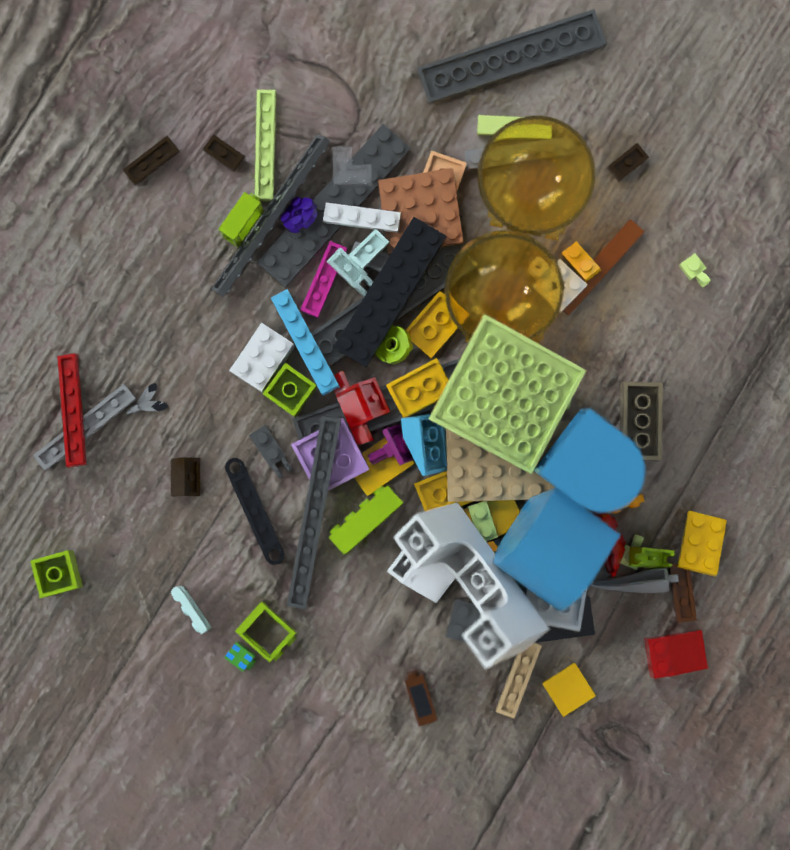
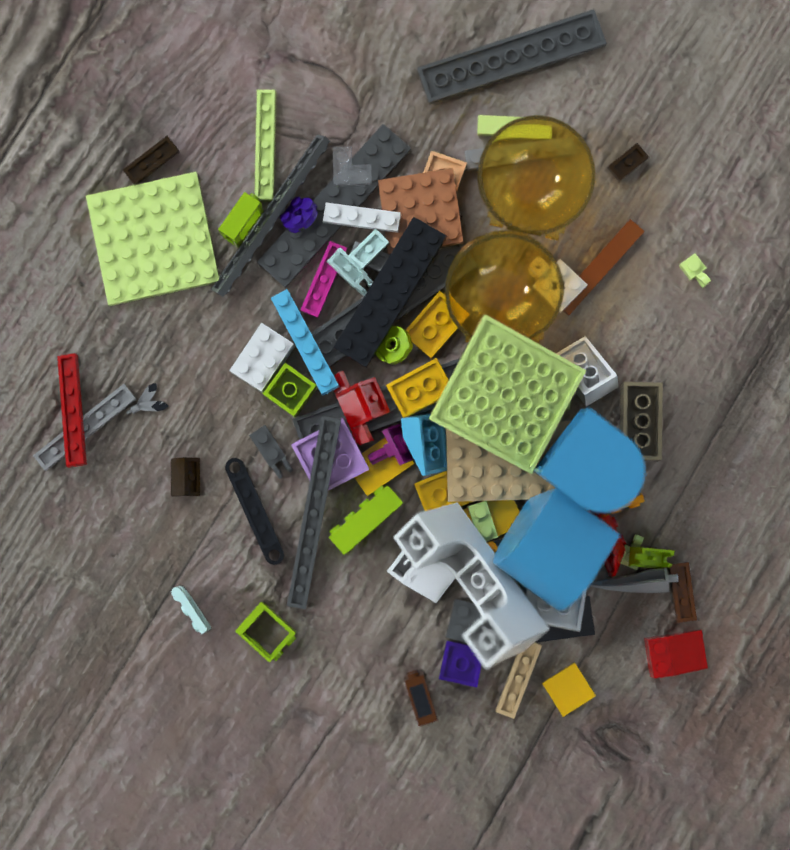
lime brick [30,550,83,599] -> none
dark brown plate [203,134,245,172] -> none
bright green brick [224,641,256,672] -> none
yellow plate [562,241,601,282] -> none
yellow plate [677,510,727,577] -> none
none -> yellowish green plate [86,172,220,306]
none -> dark purple plate [439,640,482,687]
none -> white slope [556,336,619,407]

